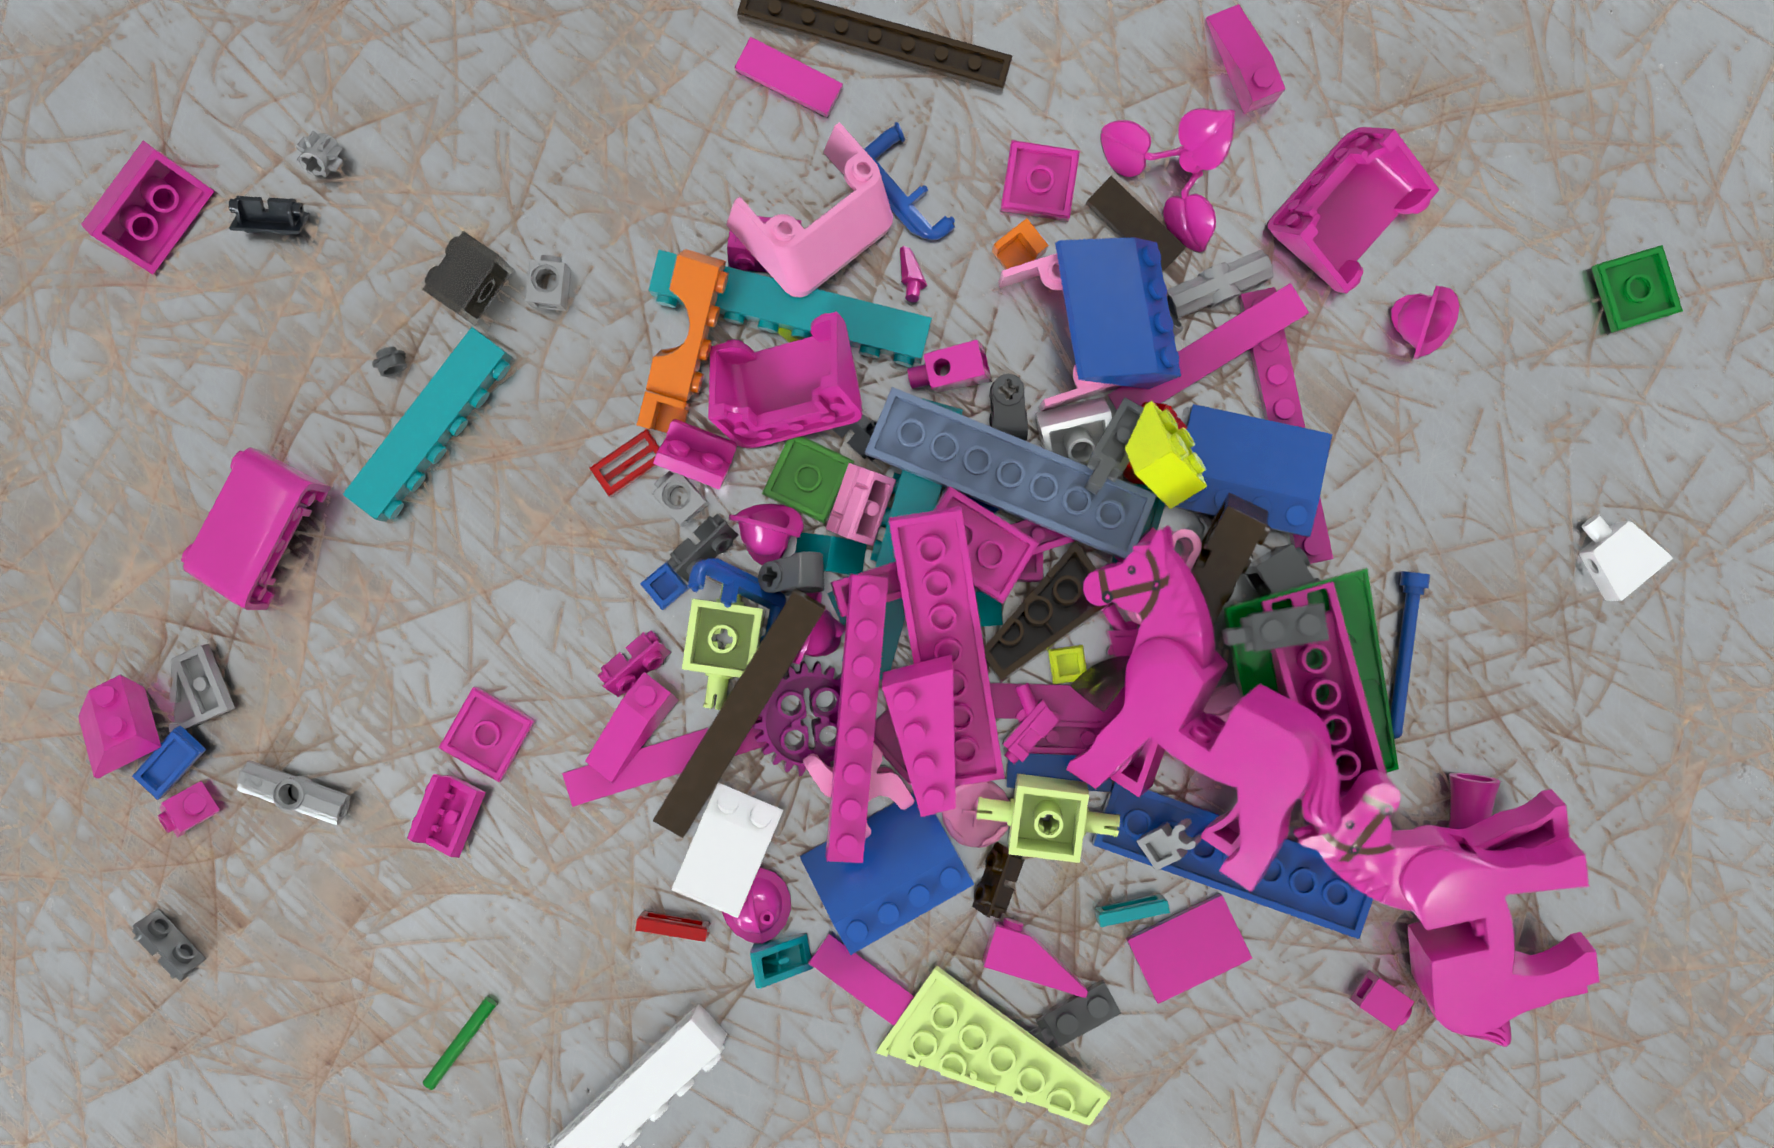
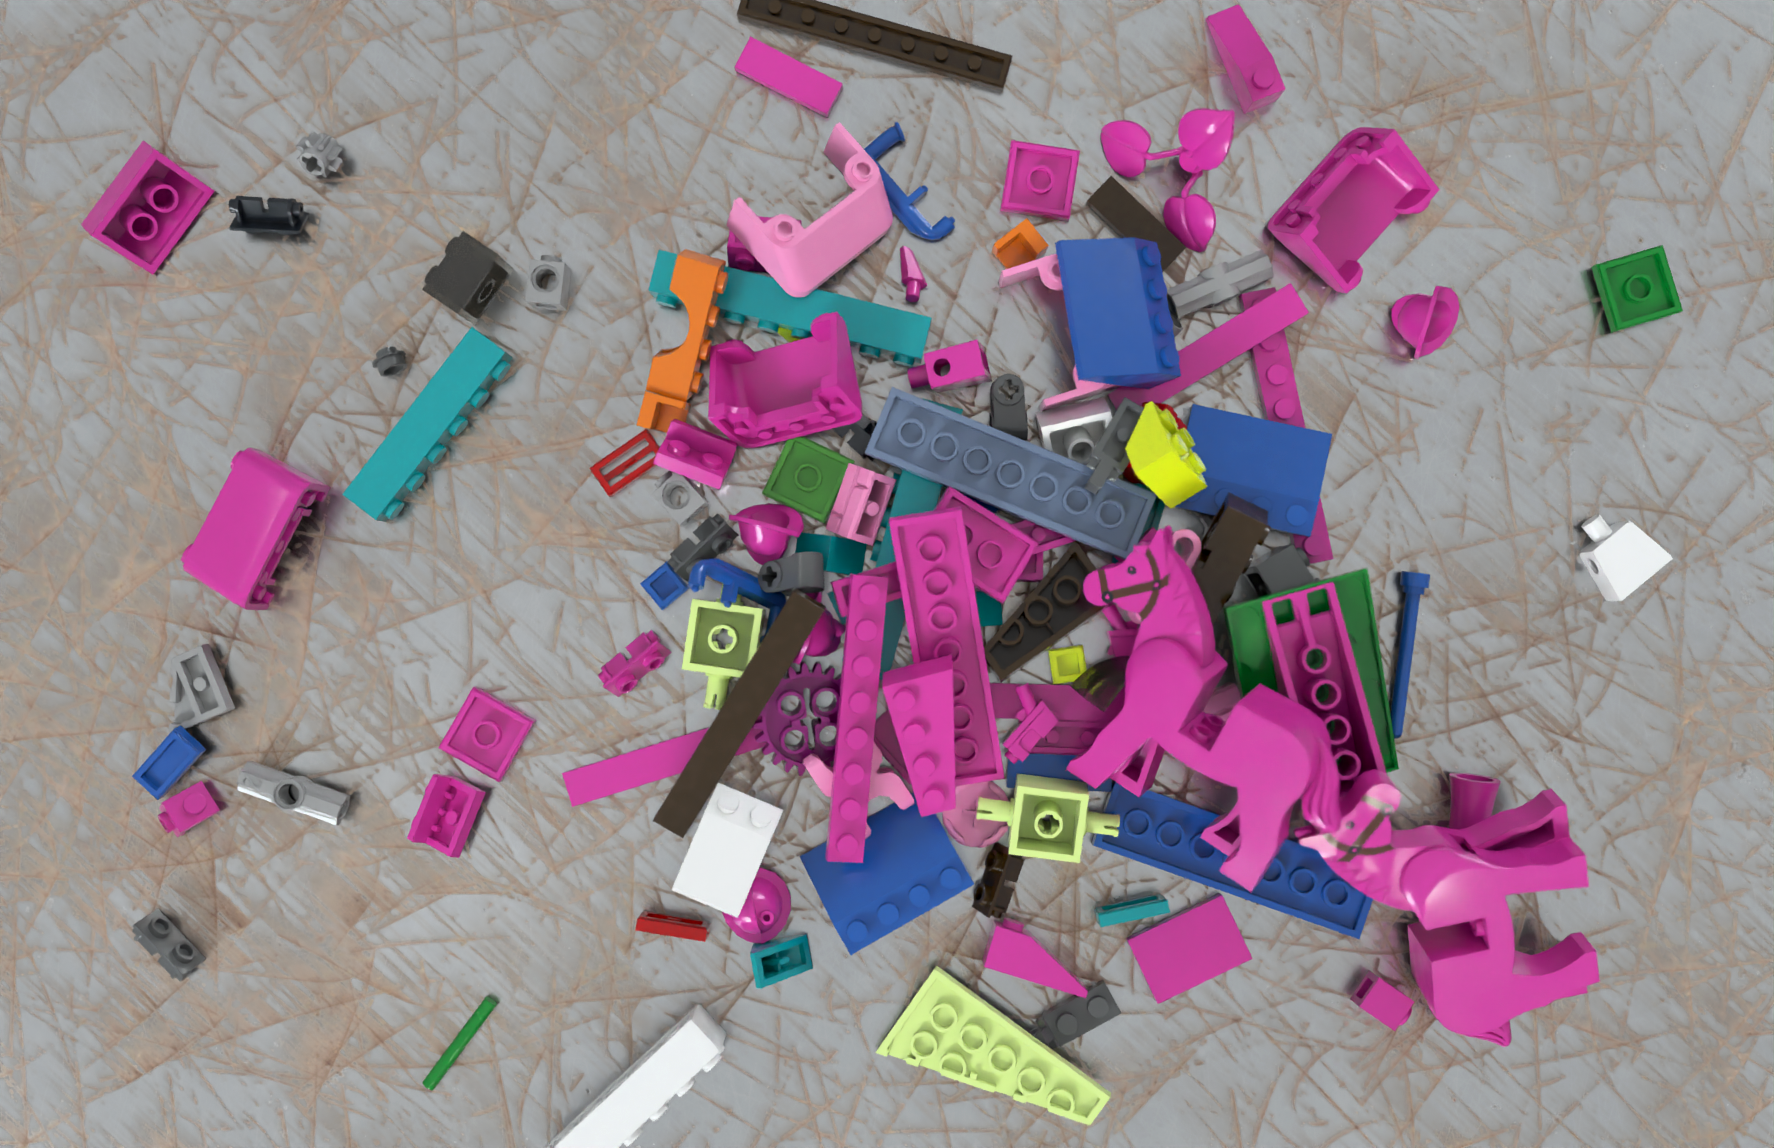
dark pink slope [78,674,161,778] -> none
dark pink slope [585,672,679,783] -> none
dark pink tile [808,934,914,1026] -> none
light grey plate [1136,819,1202,871] -> none
dark grey hinge [1222,603,1329,652] -> none

